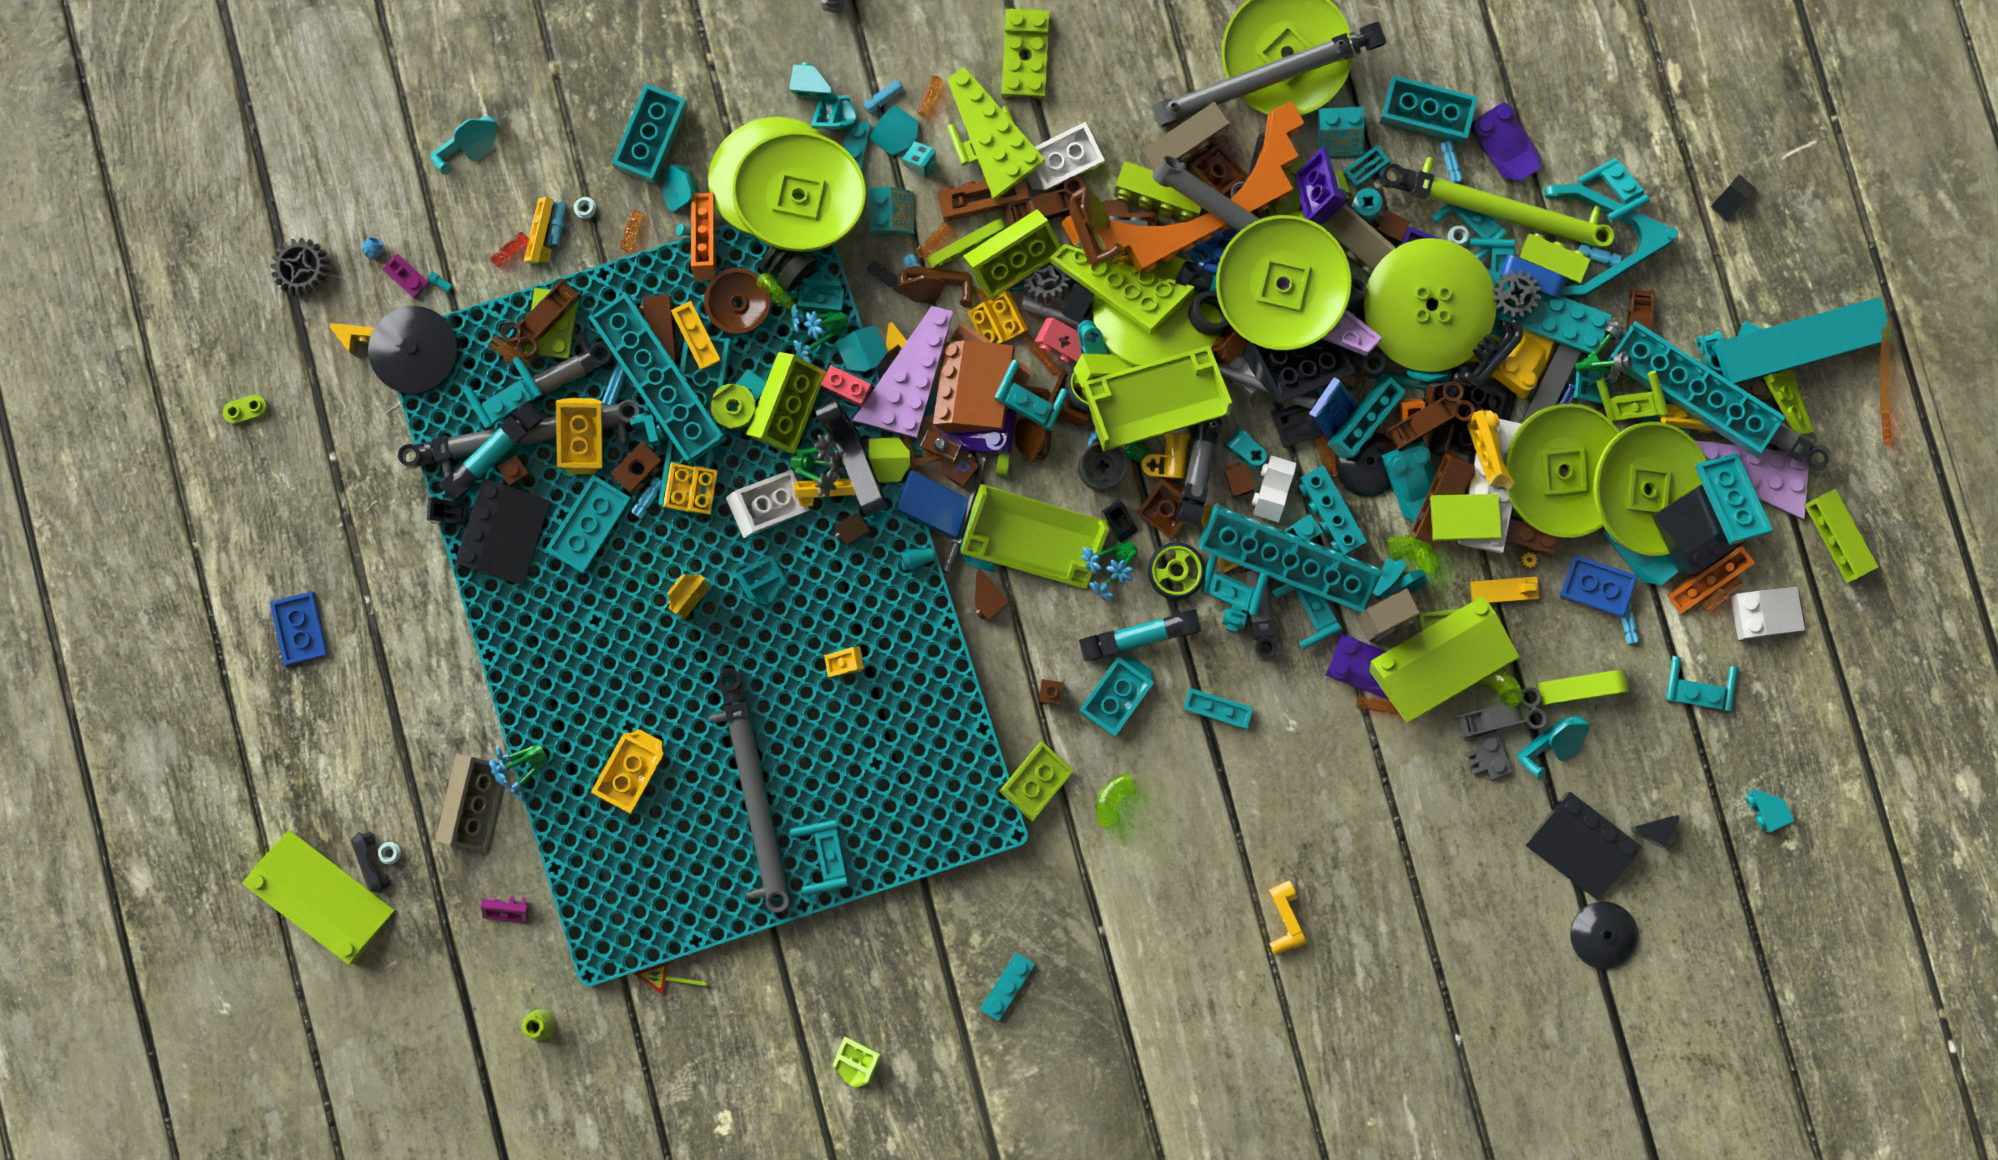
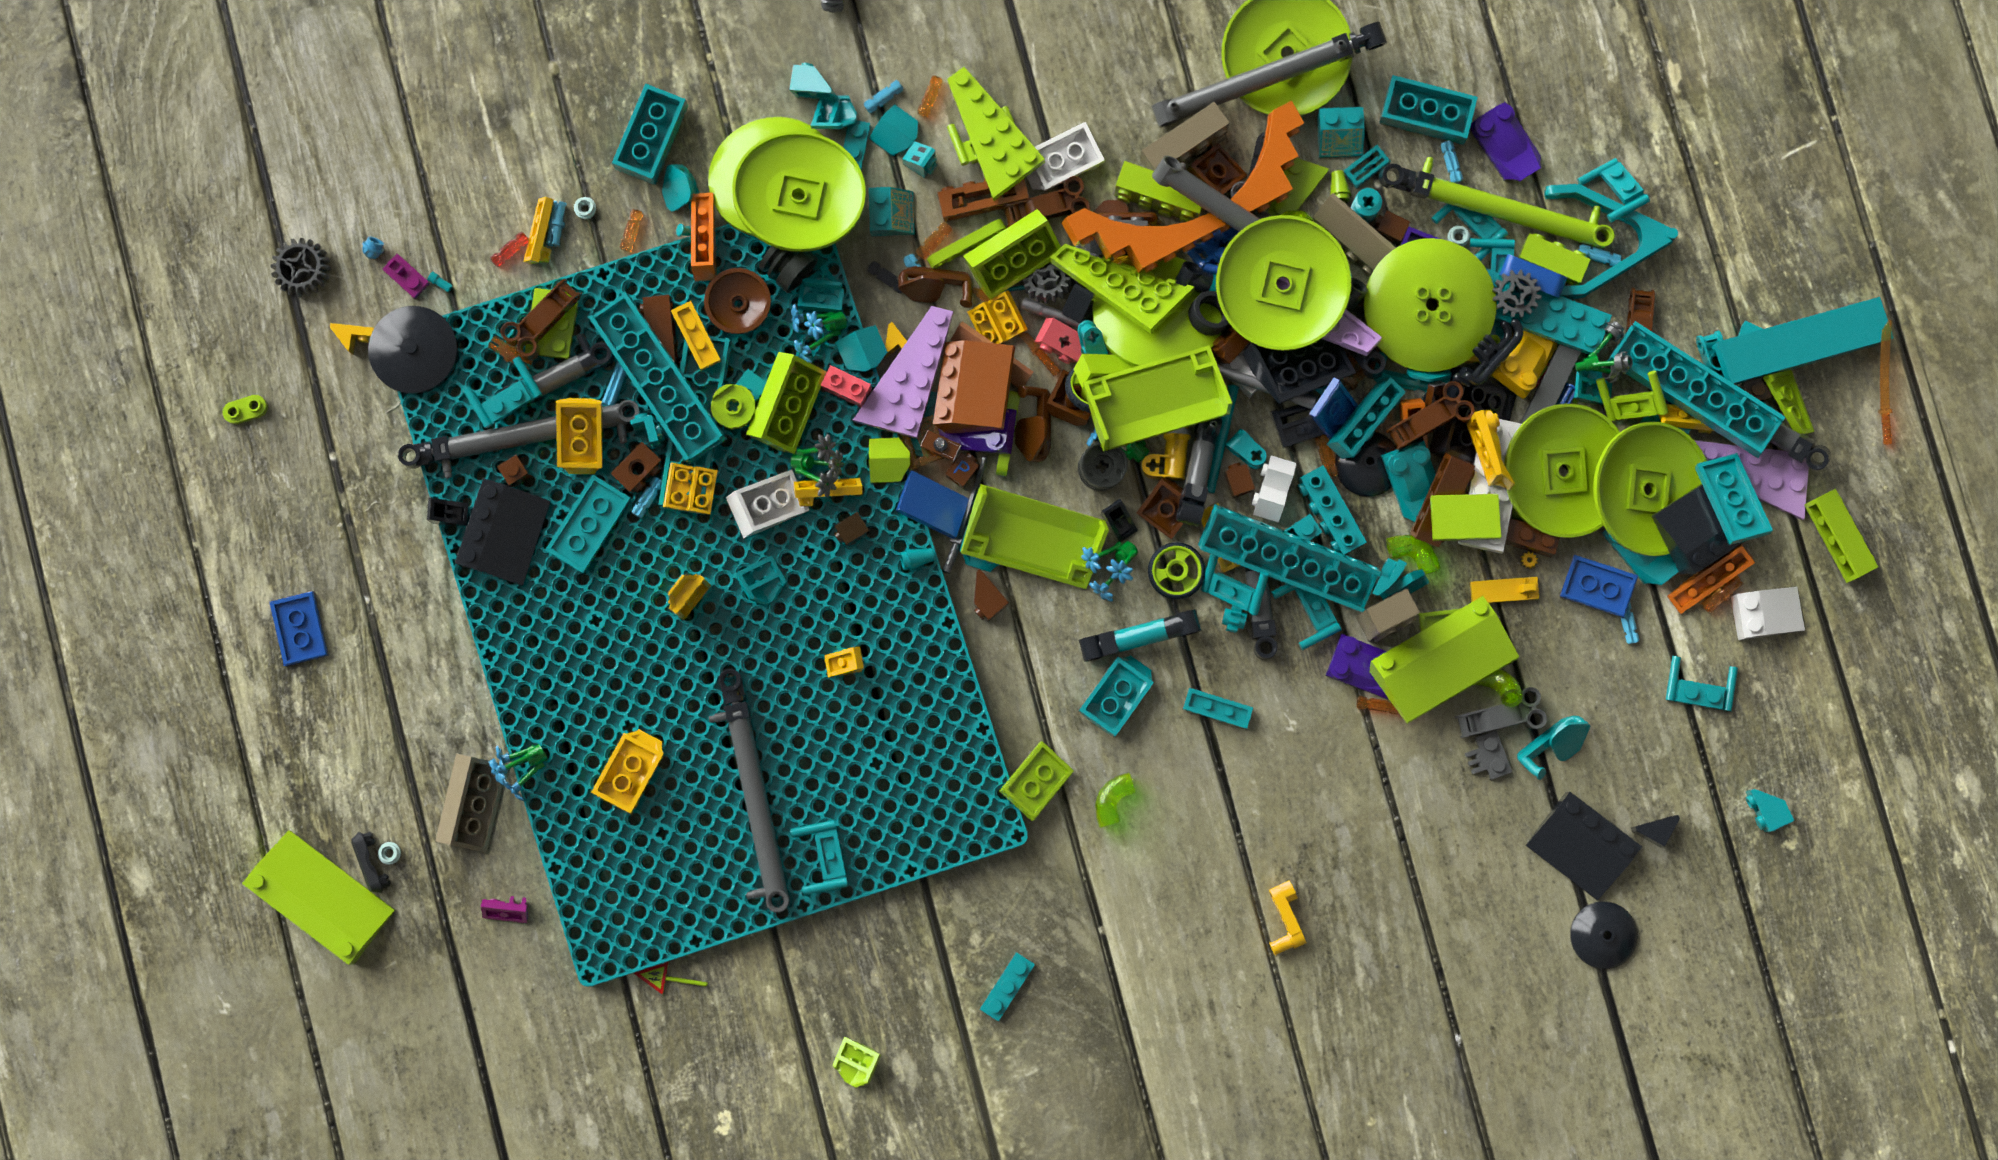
teal piece [430,116,498,175] -> none
black piece [439,401,544,502] -> none
lime plant [522,1009,556,1041] -> none
clear neon green plate [757,273,794,309] -> none
black beam [815,399,888,517] -> none
teal plate [994,360,1068,431] -> none
lime piece [1001,8,1049,100] -> none
reddish brown brick [1039,679,1064,706] -> none
reddish brown piece [1070,186,1125,266] -> none
dark purple slope [1295,147,1347,224] -> none
lime beam [1537,669,1630,705] -> none
black slope [1710,174,1756,221] -> none
none -> teal piece [1207,385,1239,494]

